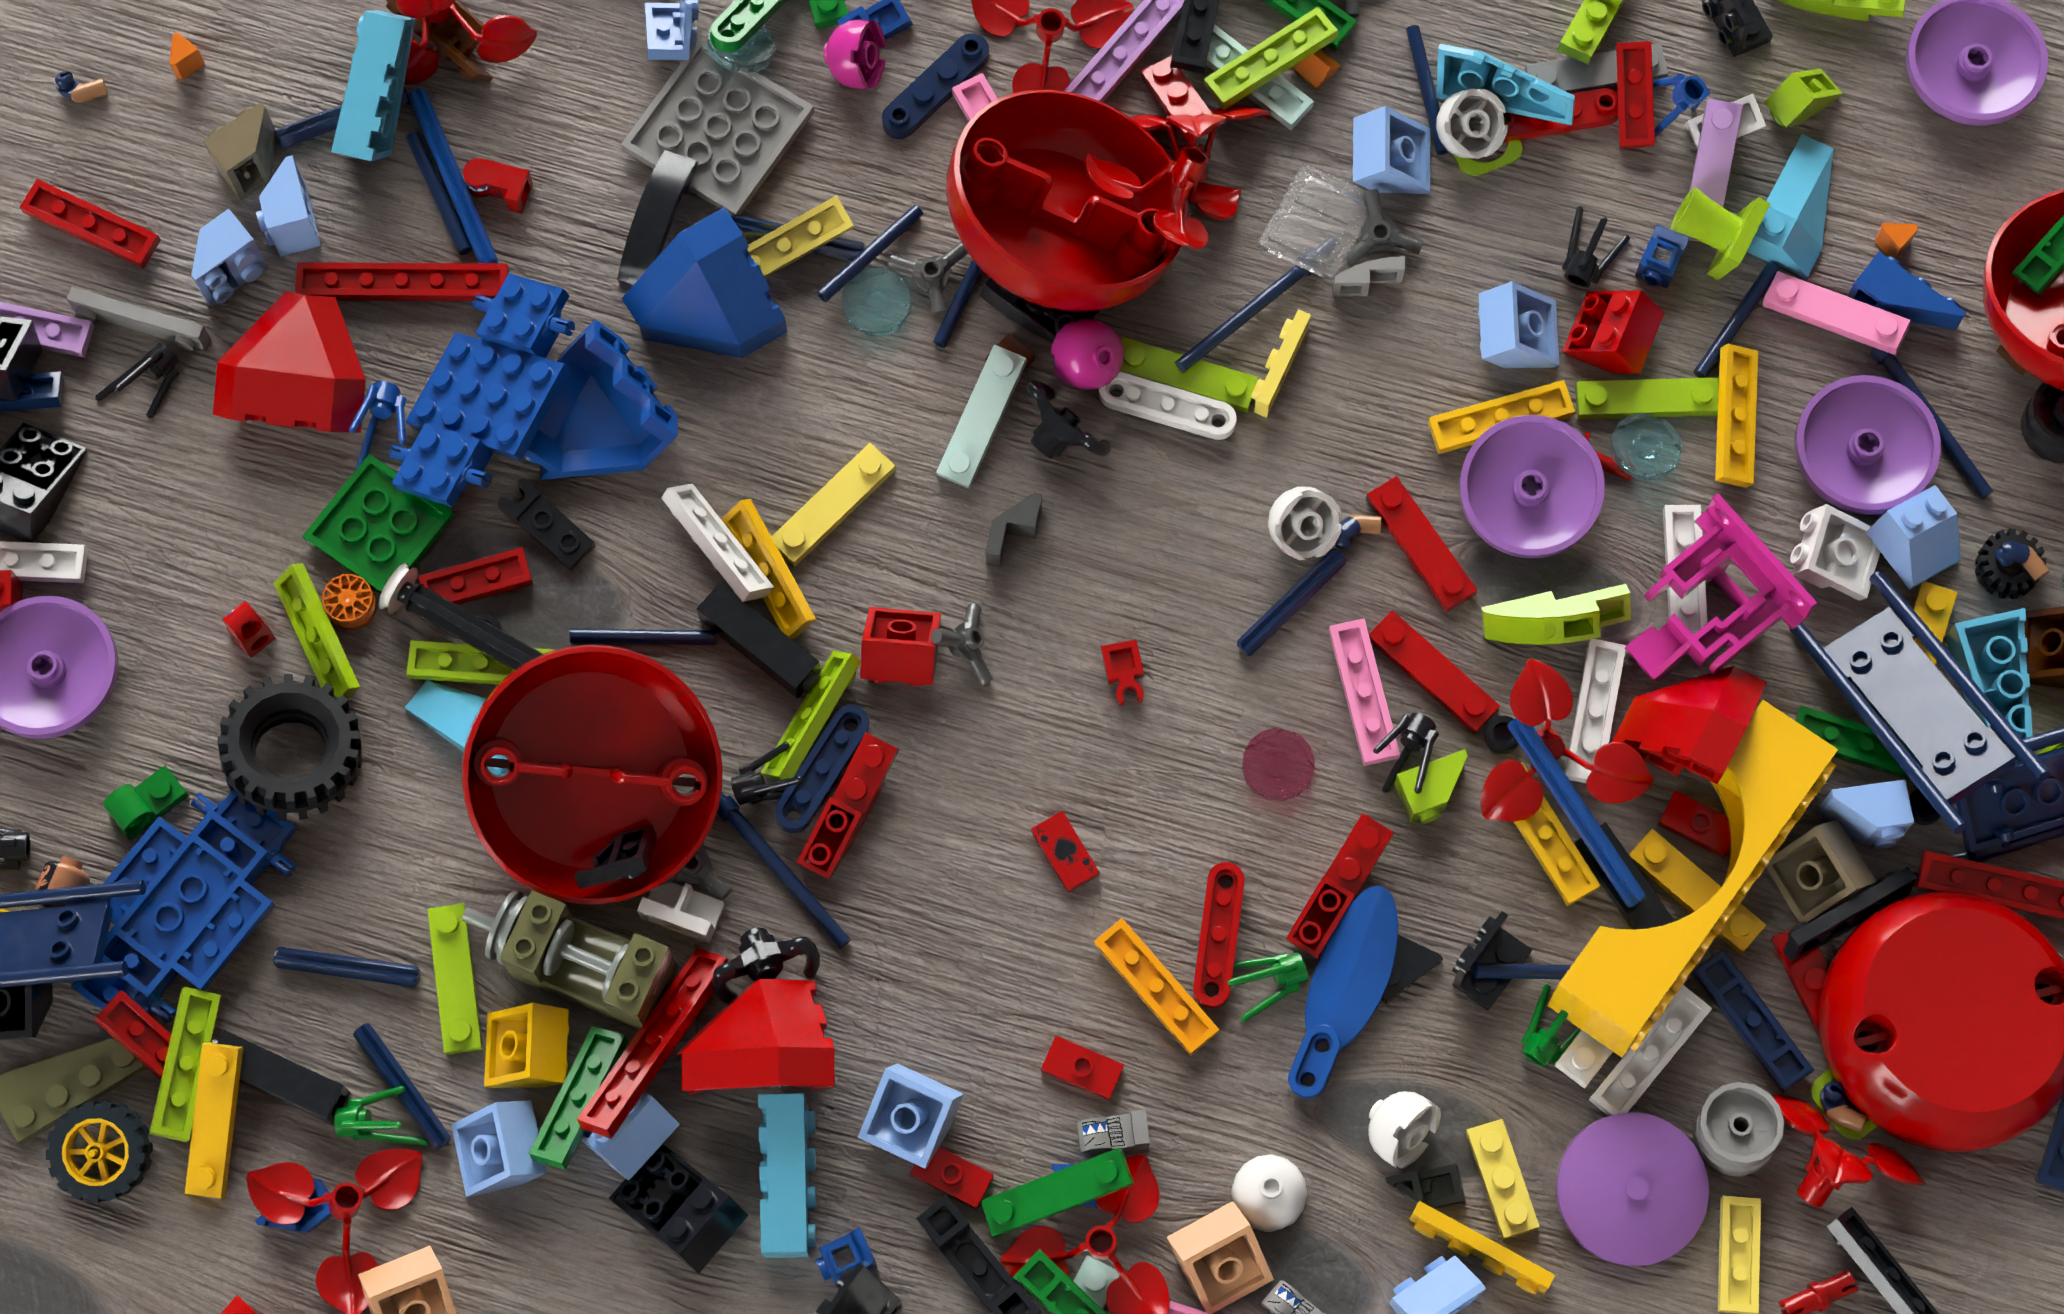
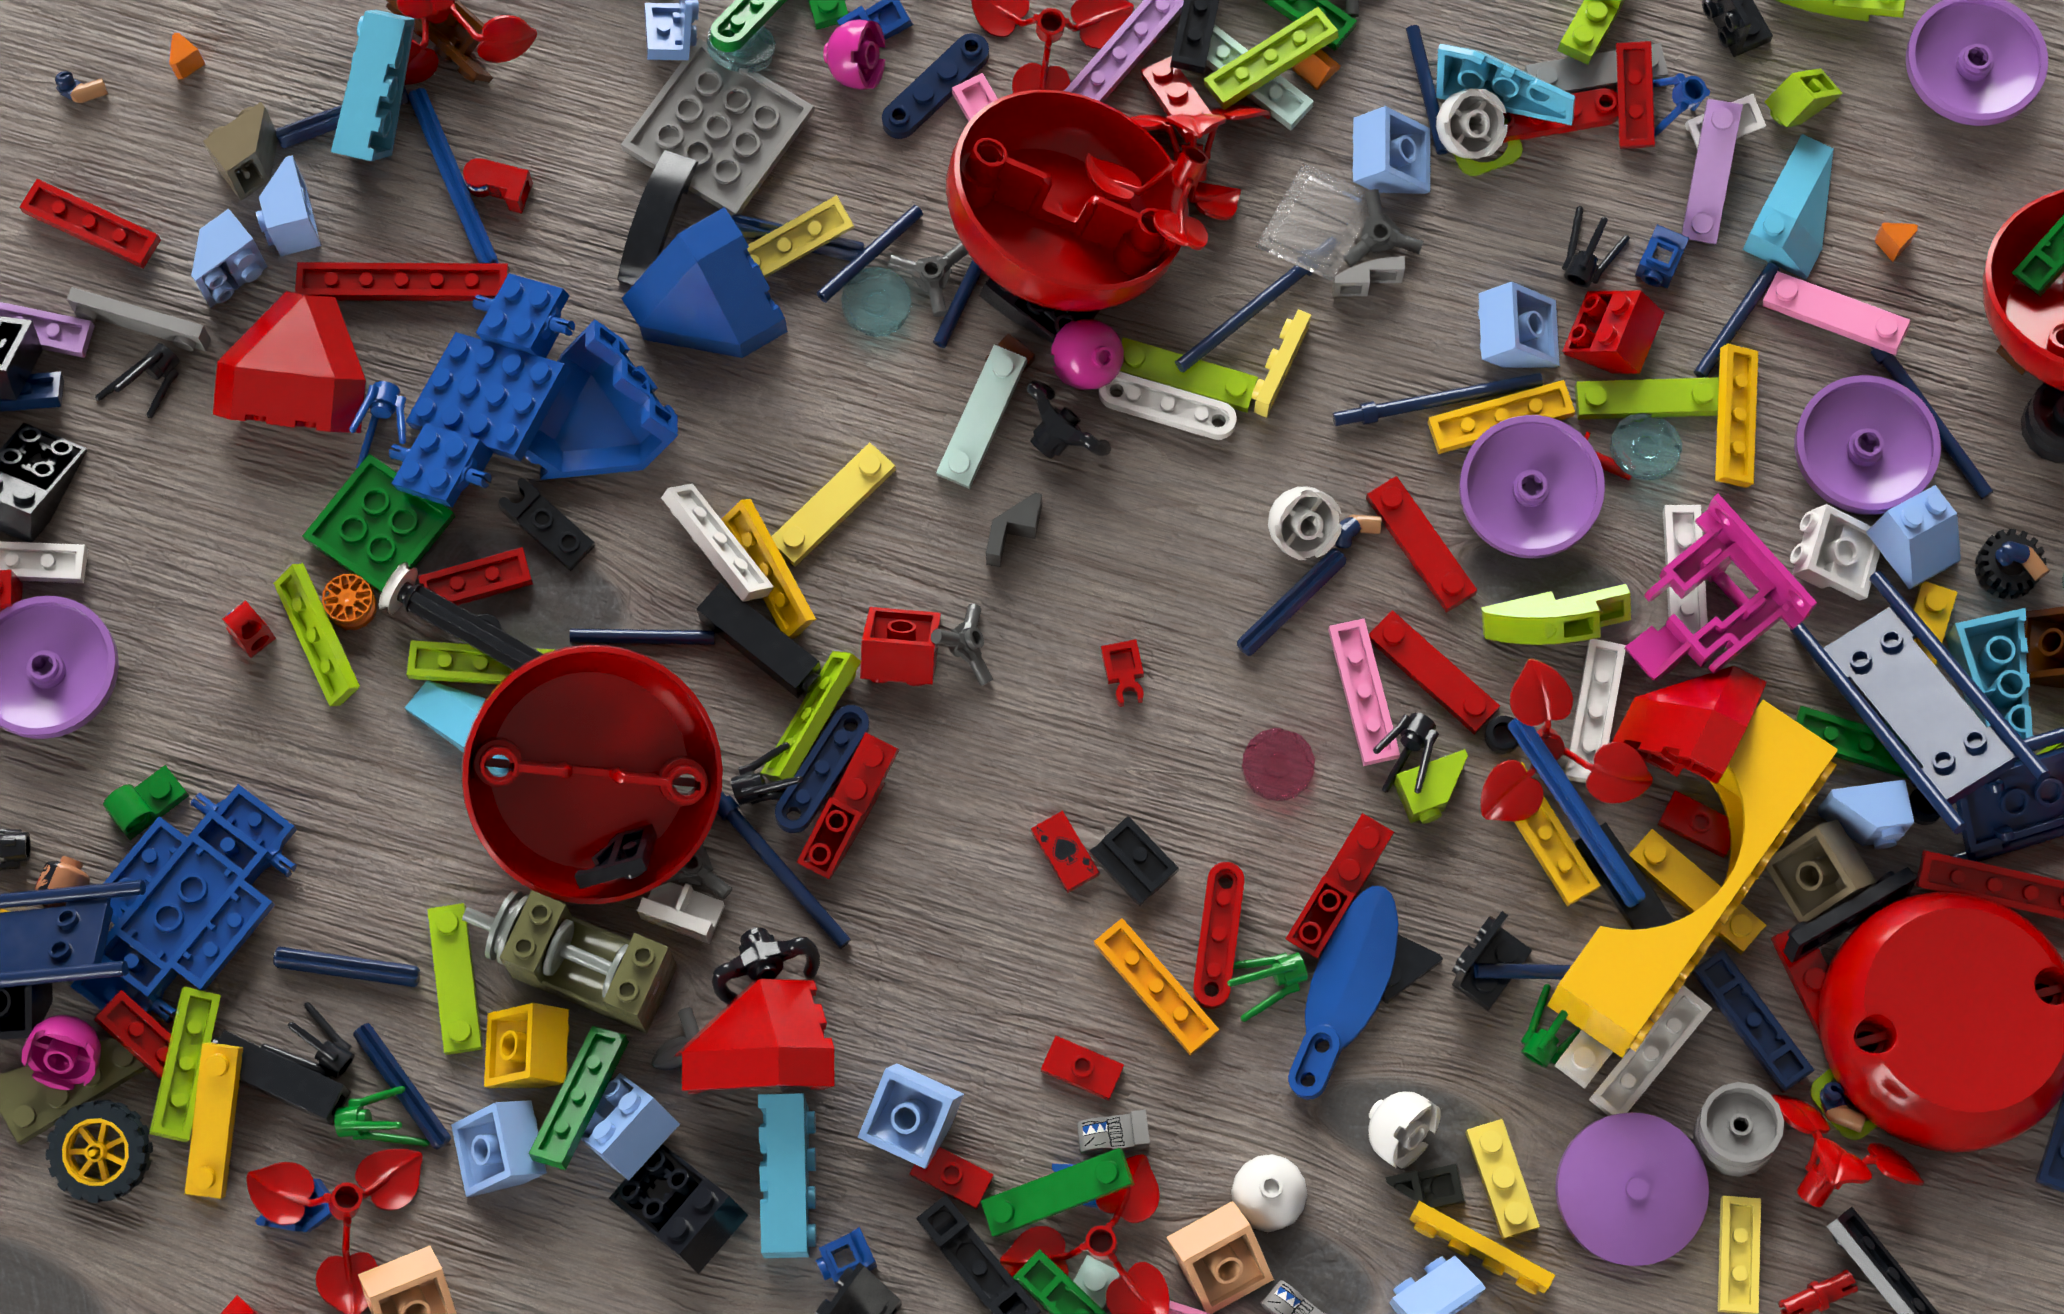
black tyre [218,674,362,821] -> none
dark blue bar [406,132,472,255] -> none
red plate [577,948,729,1139] -> none
lime plant [1670,186,1771,280] -> none
blue slope [1848,252,1967,330] -> none
none -> dark pink cylinder [22,1015,101,1090]
none -> black plant [261,1002,355,1079]
none -> black plate [1089,816,1179,907]
none -> dark blue bar [1333,373,1543,426]

